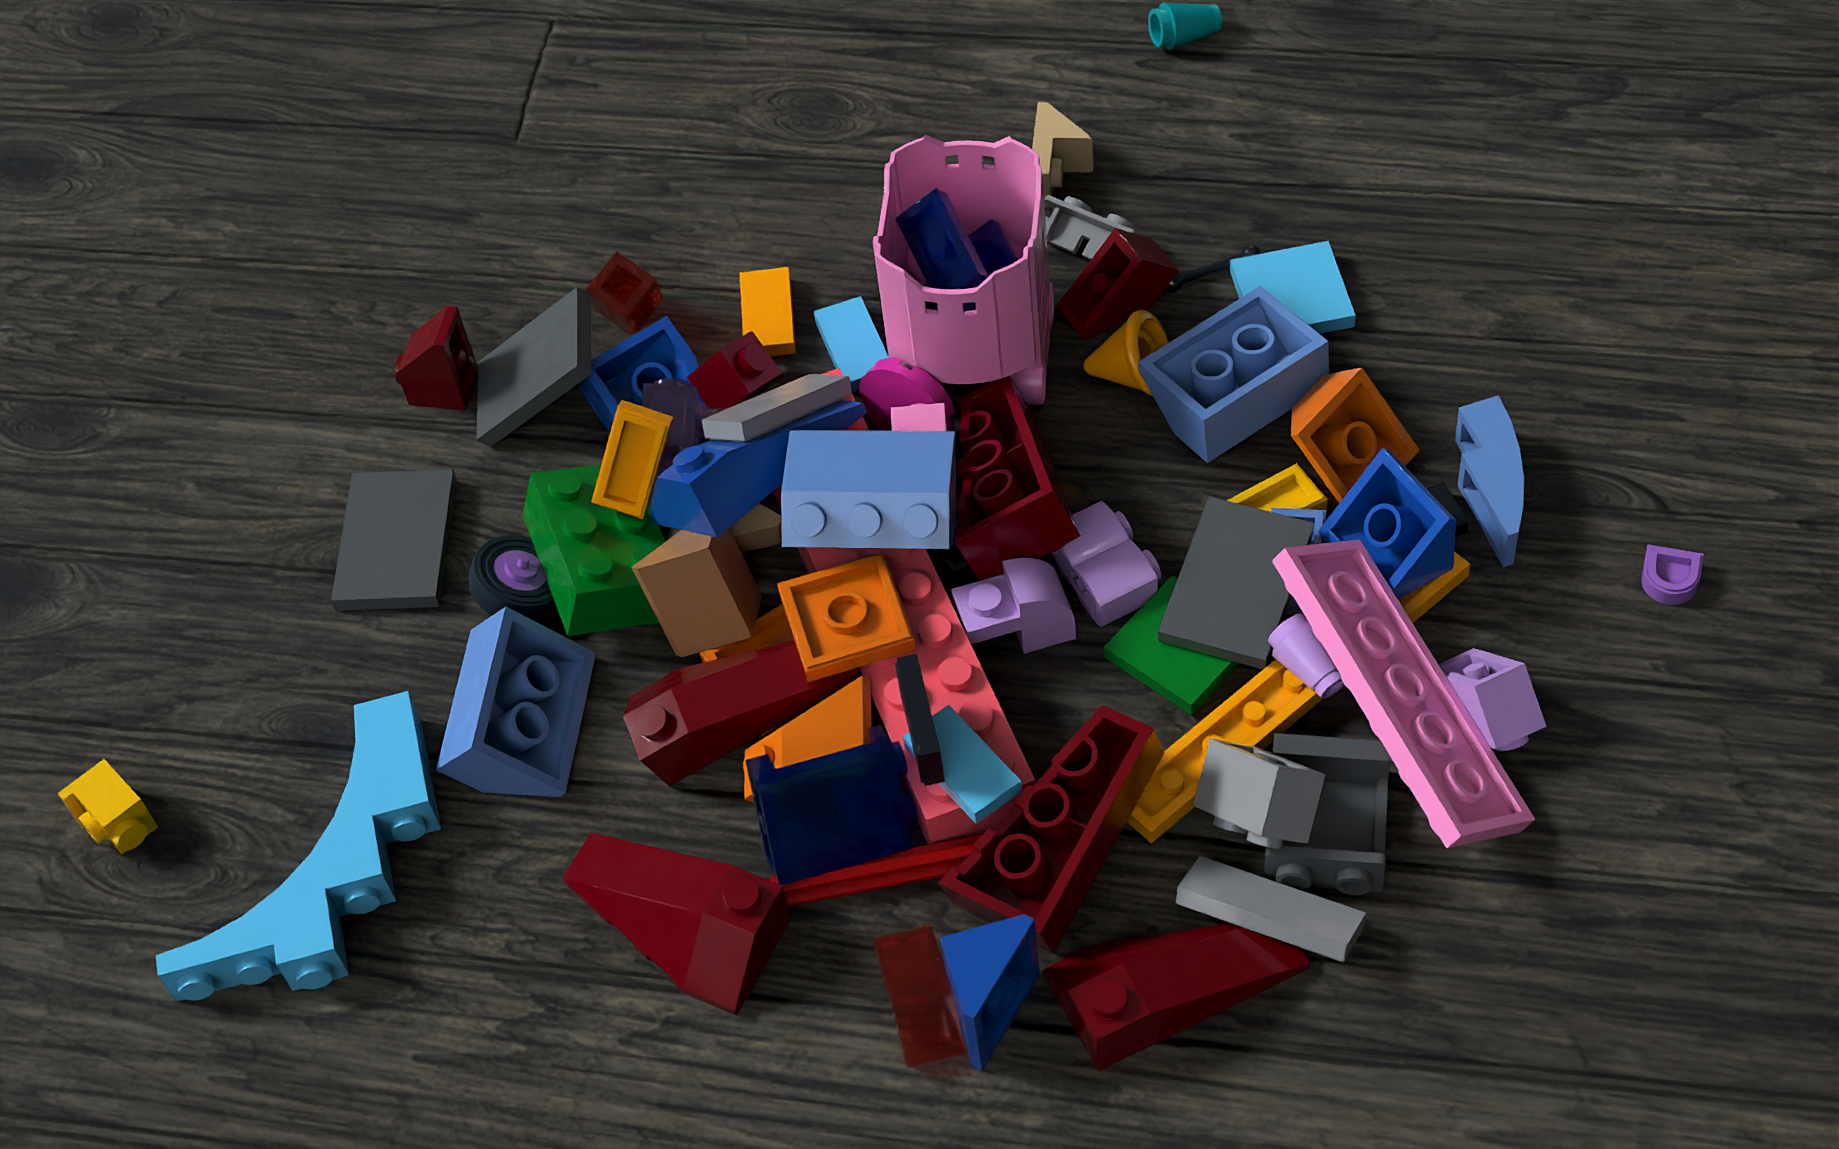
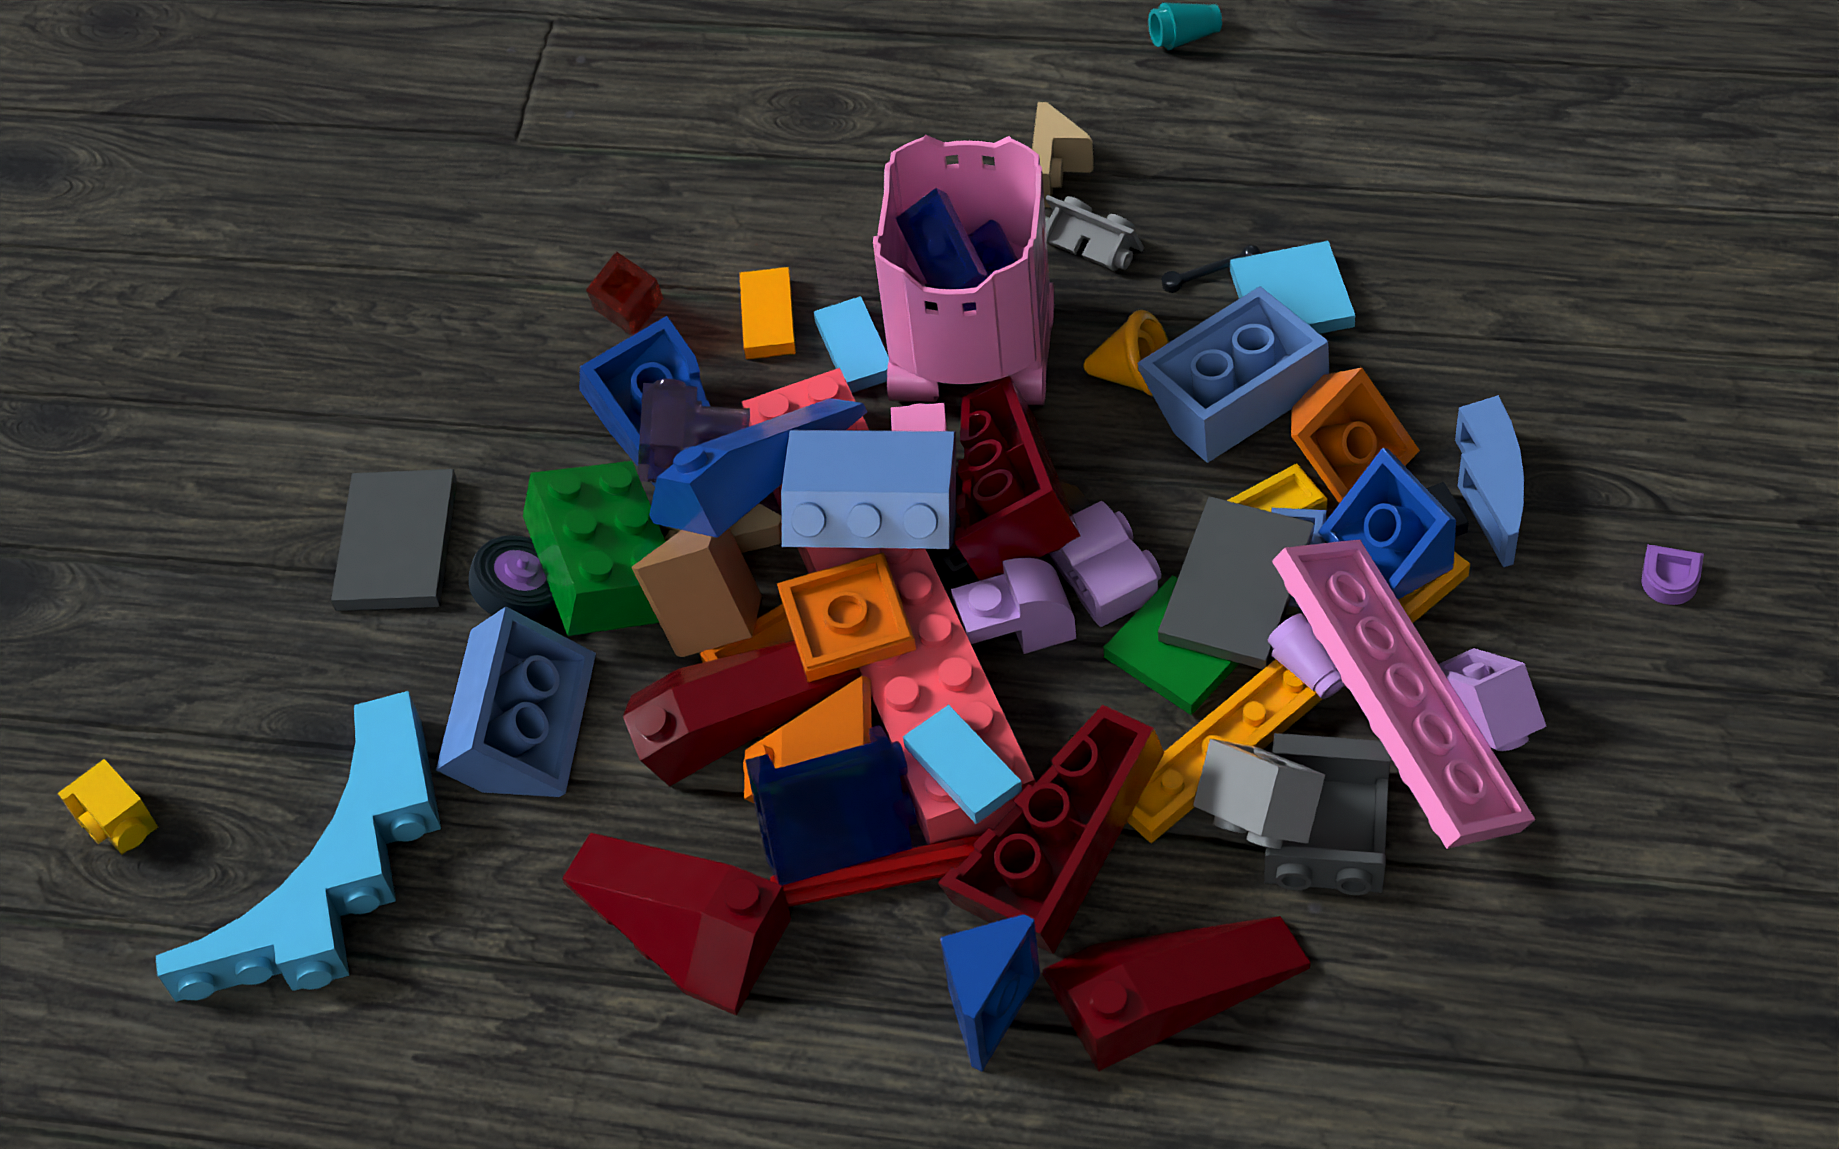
dark red slope [395,306,478,411] -> none
dark grey tile [476,287,592,447] -> none
light orange tile [591,400,674,519] -> none
dark red slope [686,331,785,415] -> none
light grey tile [702,374,852,443] -> none
dark pink tile [859,358,956,431] -> none
clear red slope [873,924,966,1068] -> none
black tile [895,654,945,786] -> none
dark red slope [1056,228,1179,339] -> none
light grey tile [1175,856,1366,962] -> none

